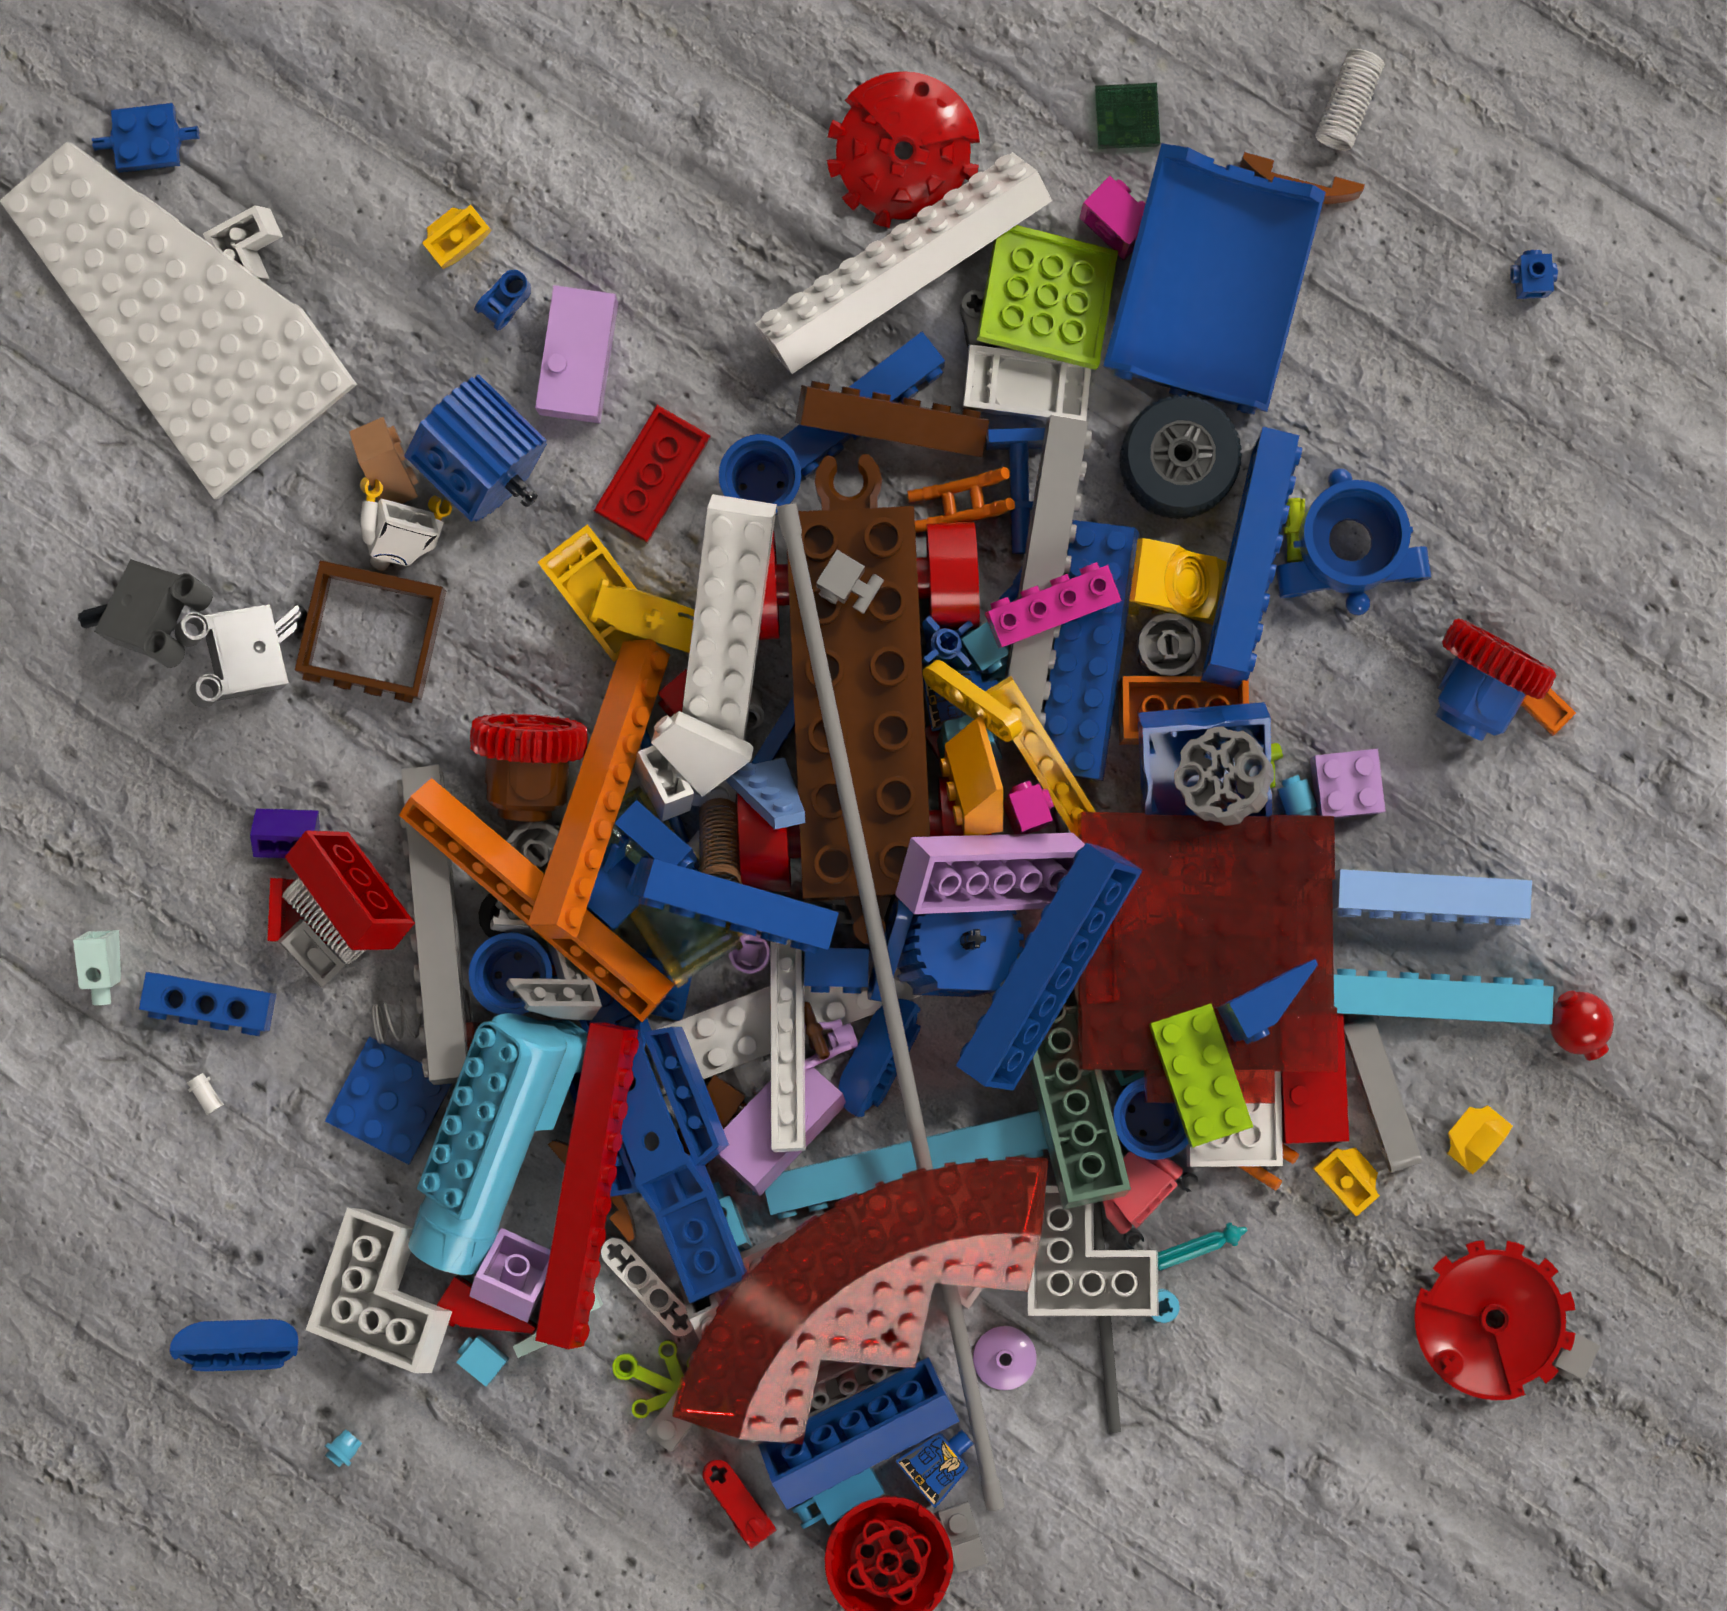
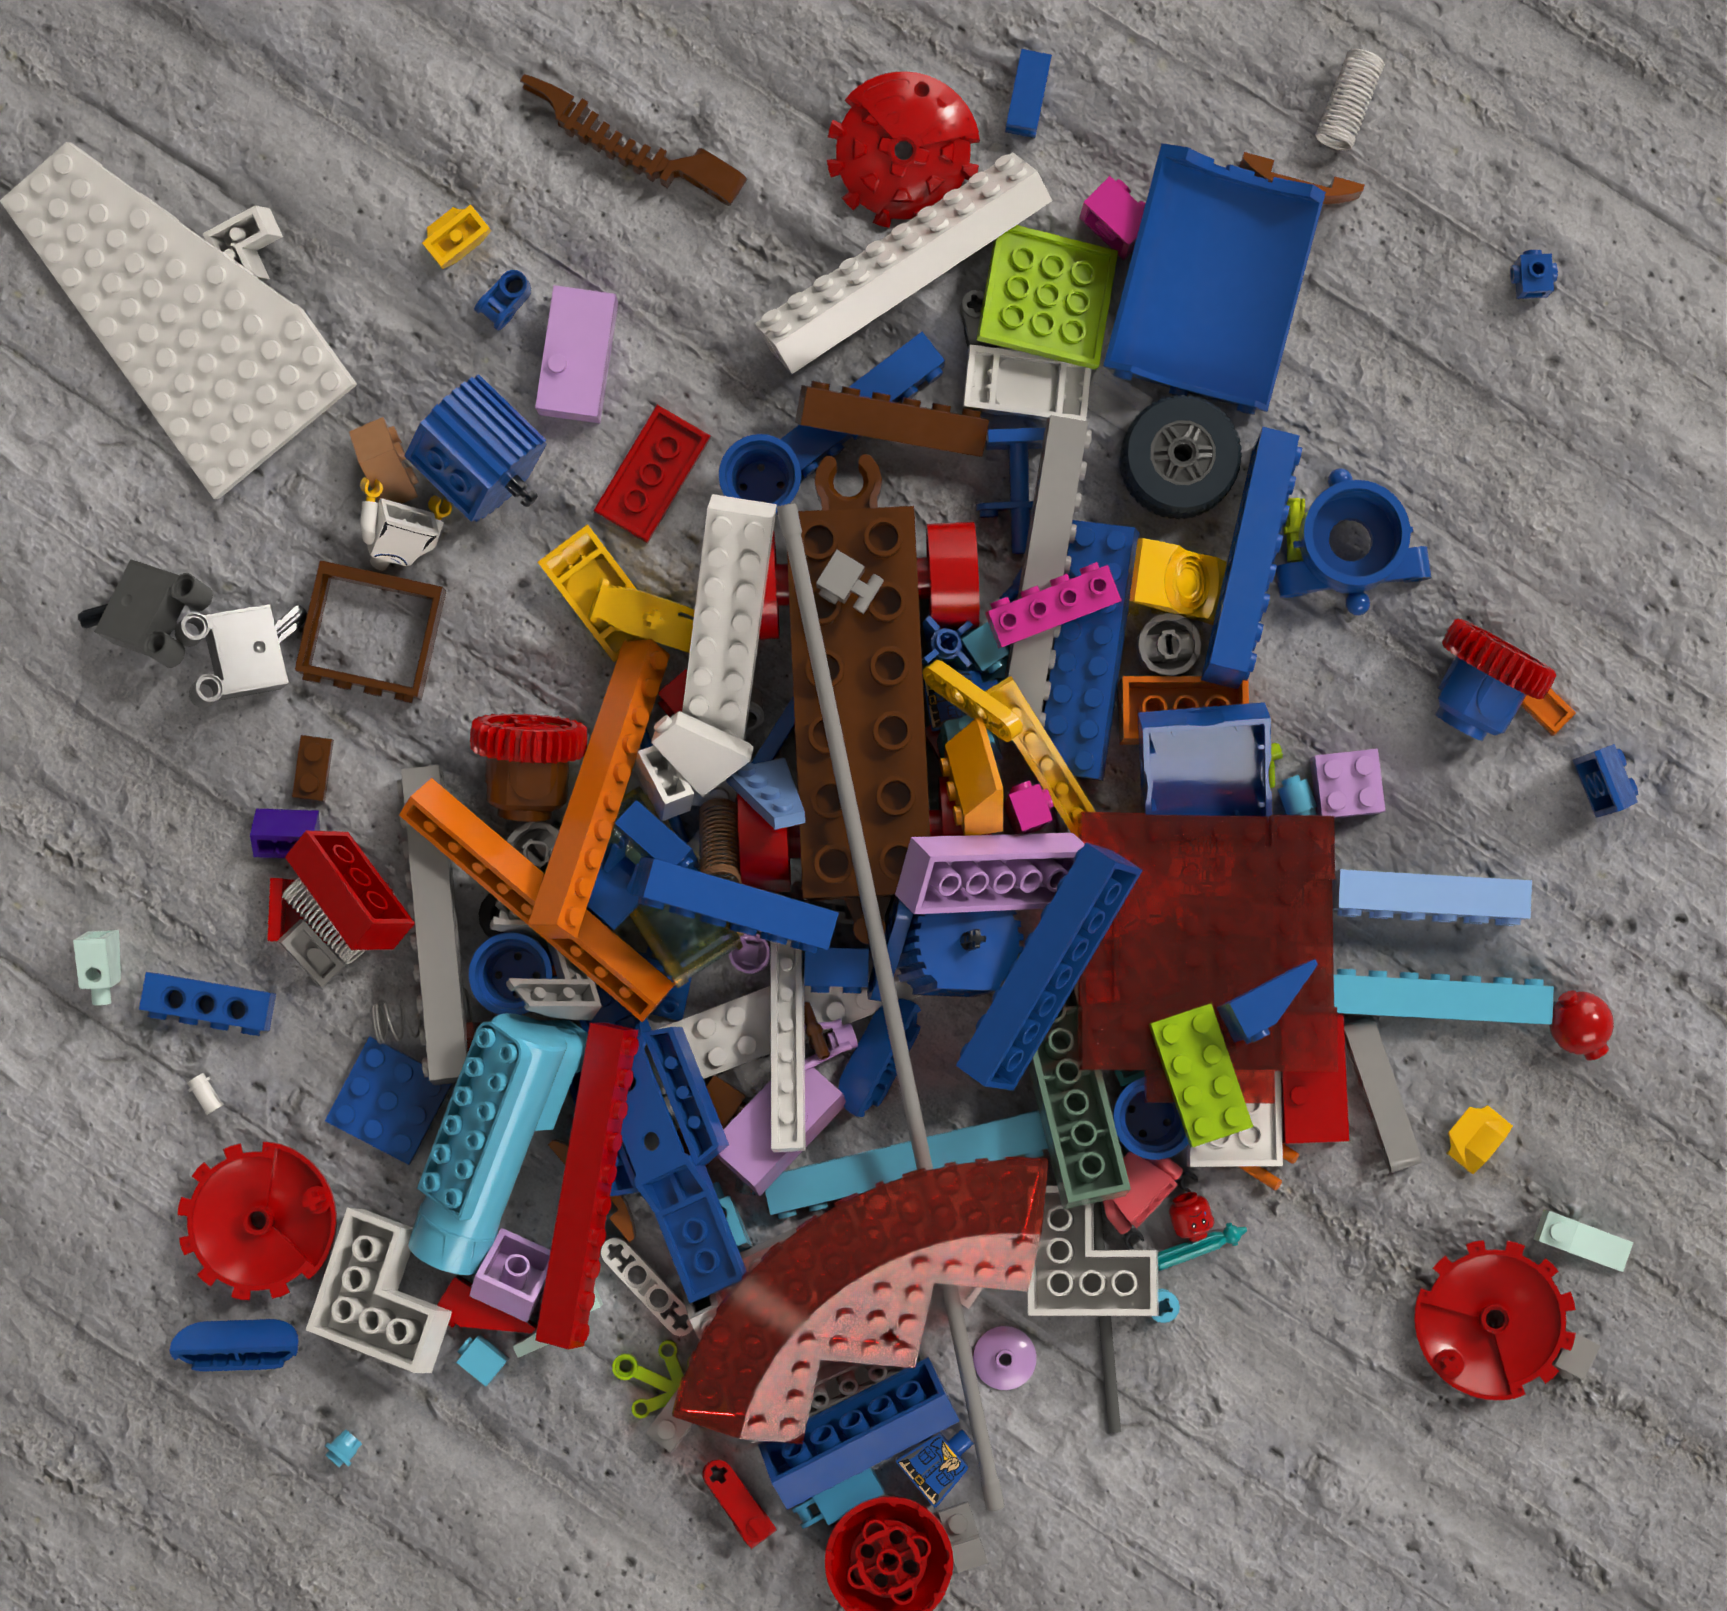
blue plate [92,103,200,173] -> none
orange piece [907,467,1015,533] -> none
clear green tile [1094,83,1160,149] -> none
light grey connector [1174,726,1274,826] -> none
yellow slope [1312,1147,1380,1217] -> none
none -> red piece [177,1142,337,1300]
none -> reddish brown plate [292,735,334,802]
none -> reddish brown piece [520,74,748,206]
none -> blue piece [1005,49,1052,138]
none -> red head [1168,1192,1215,1242]
none -> light aqua slope [1533,1210,1633,1272]
none -> blue slope [1573,744,1638,818]

